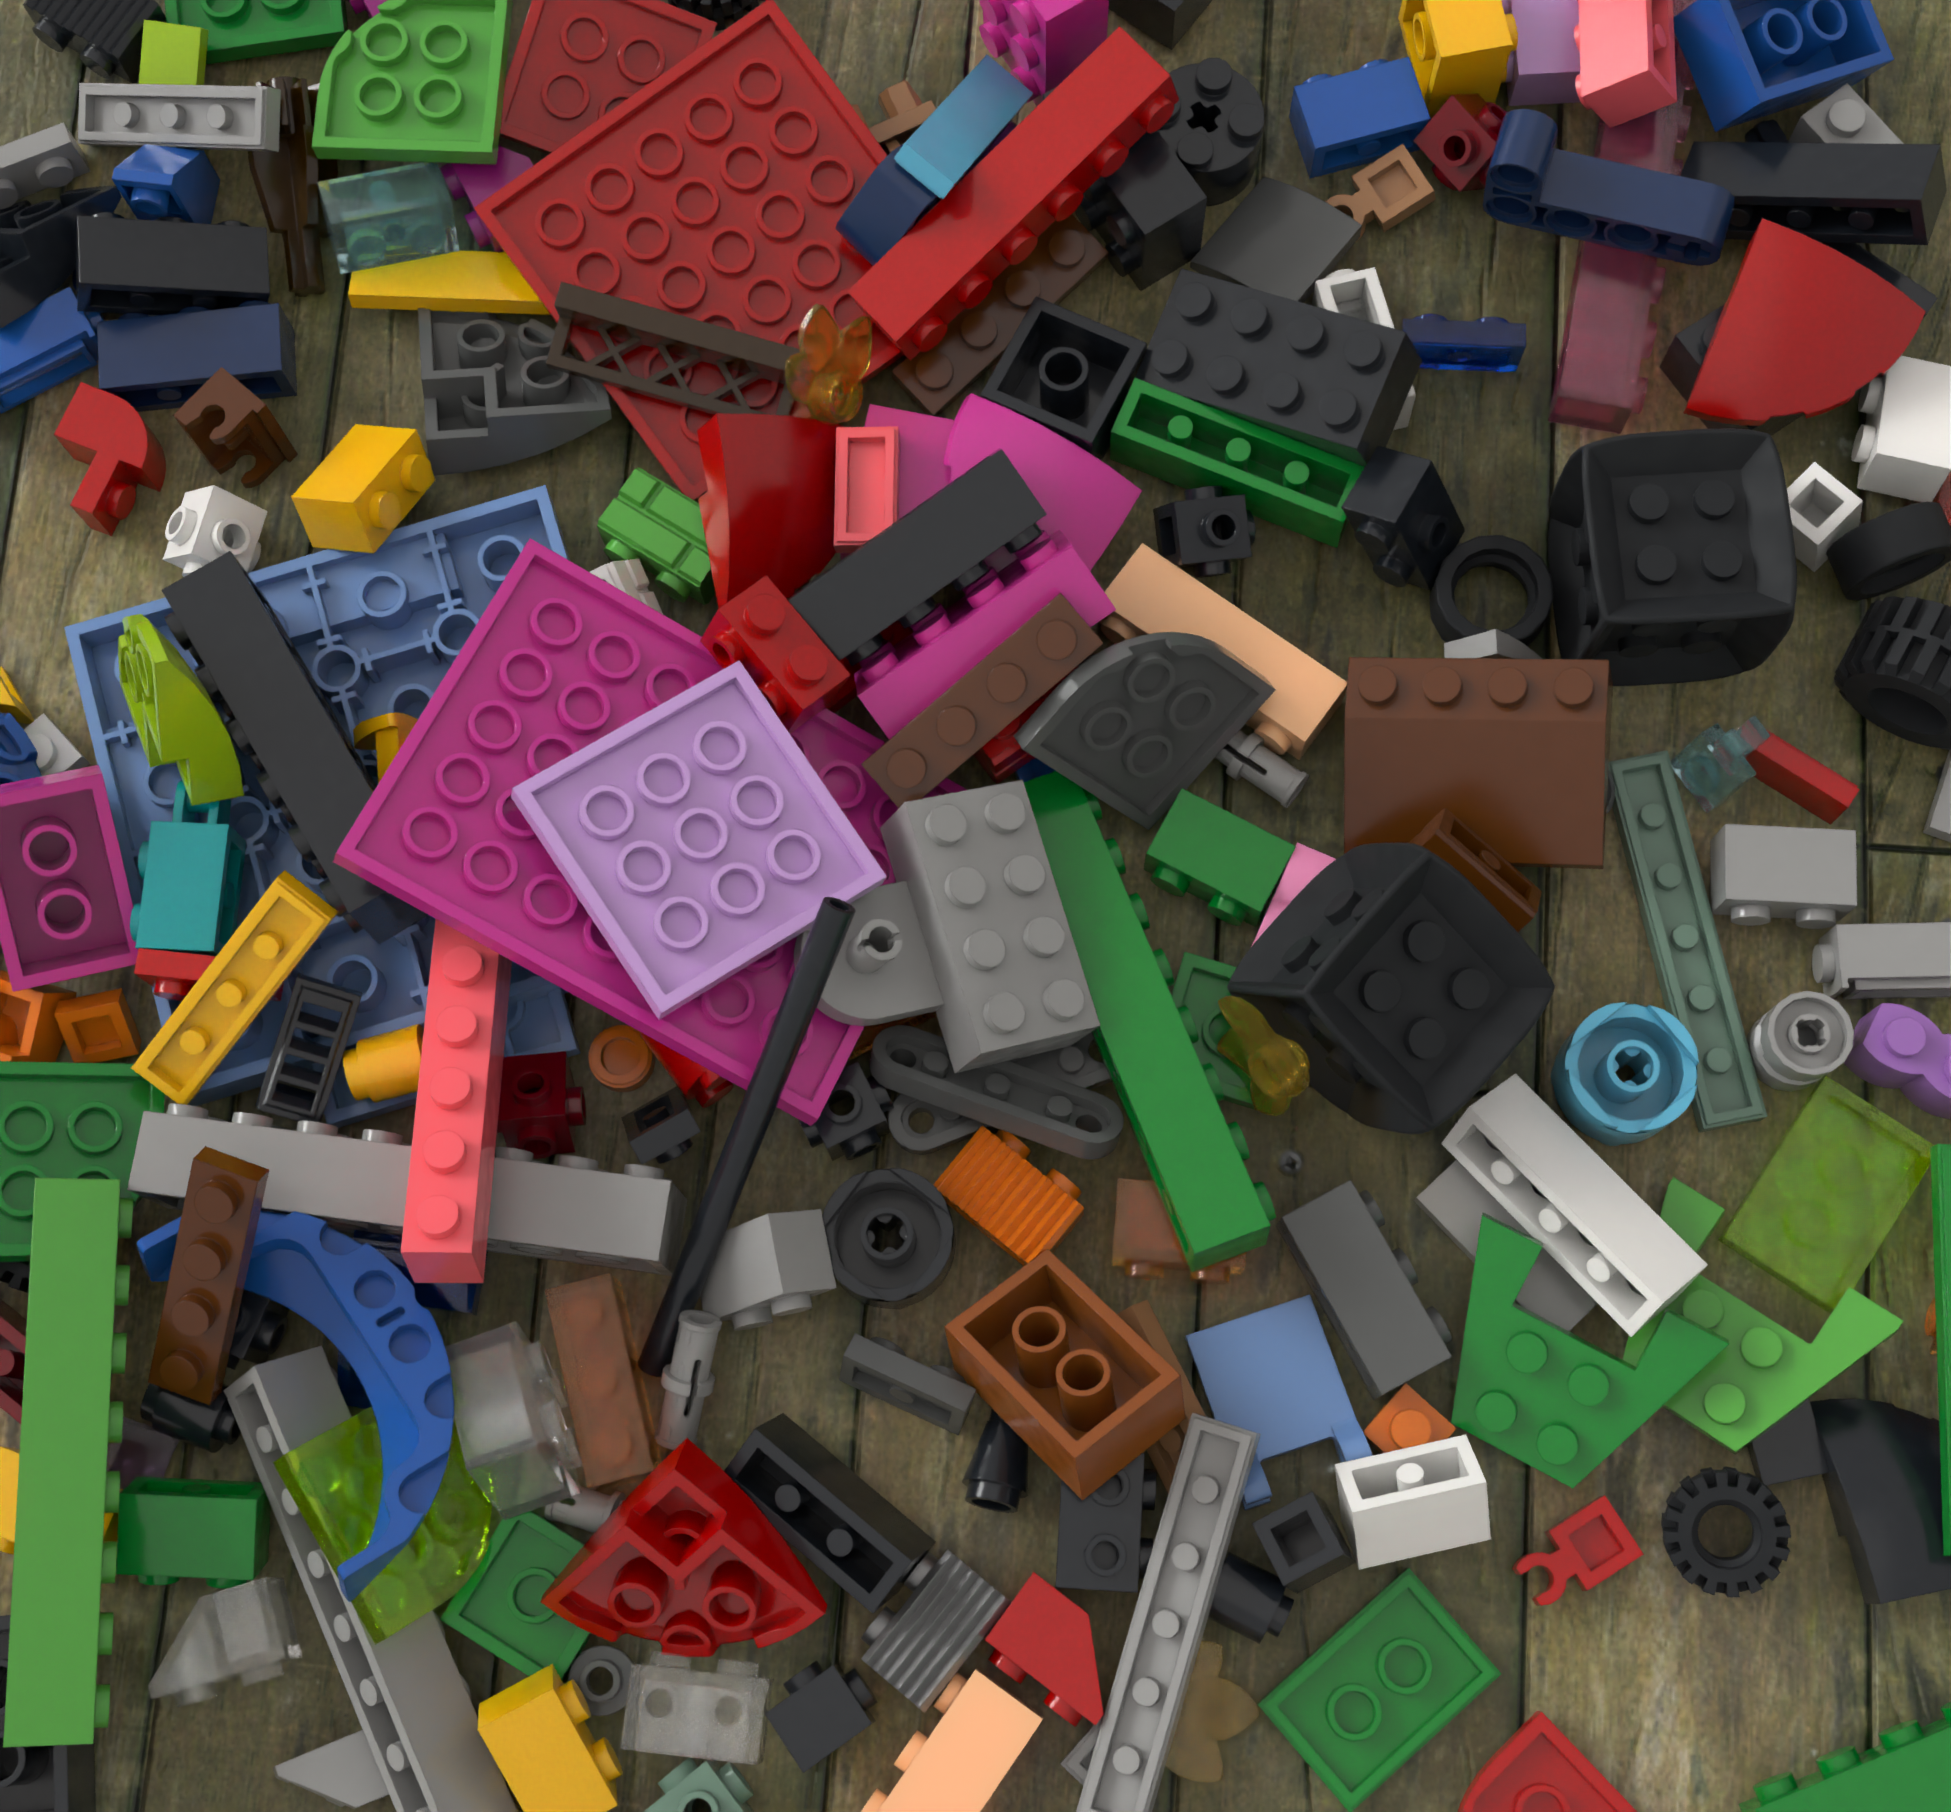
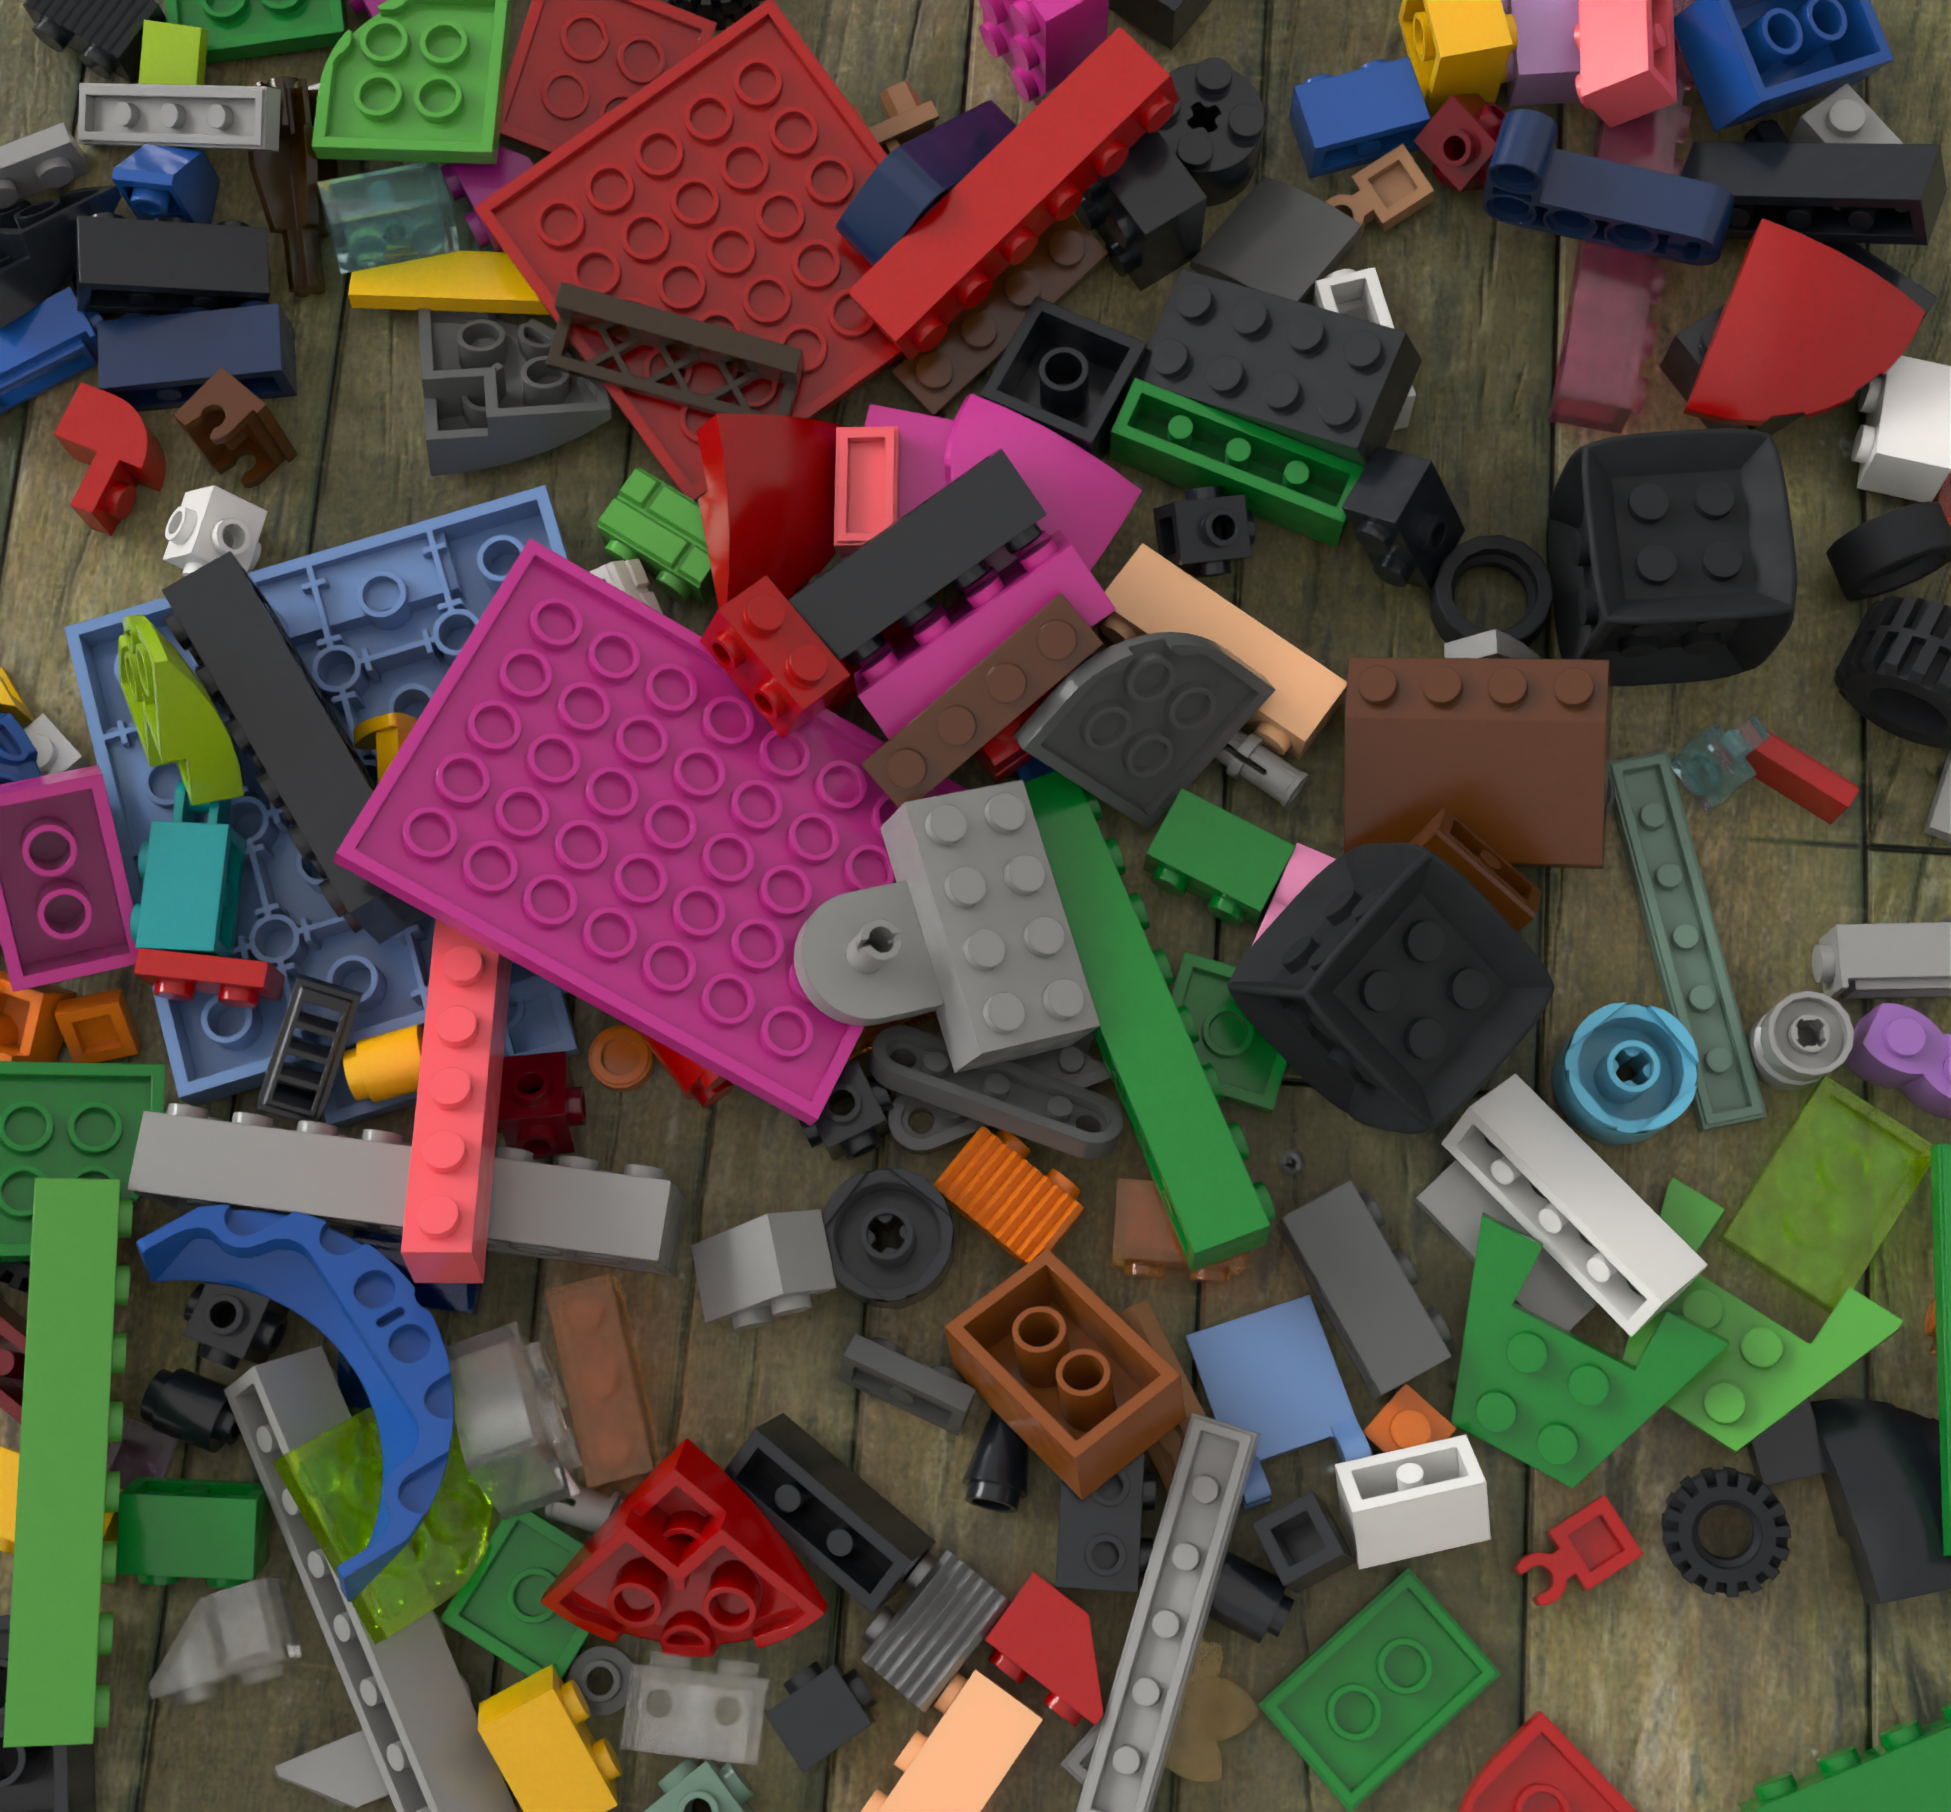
yellow tile [131,870,338,1105] -> none
reddish brown plate [148,1146,269,1405] -> none
yellow brick [291,424,436,554] -> none
lavender plate [511,660,887,1020] -> none
black plate [621,1086,701,1165] -> none
black piece [637,897,856,1377] -> none
light grey pin [654,1310,722,1450] -> none
clear yellow plate [785,304,872,426] -> none
medium azure tile [894,55,1033,199] -> none
clear yellow plate [1217,996,1310,1116] -> none
clear blue plate [1400,314,1526,373] -> none
light grey brick [1710,824,1857,929] -> none
white brick [1787,462,1863,572] -> none

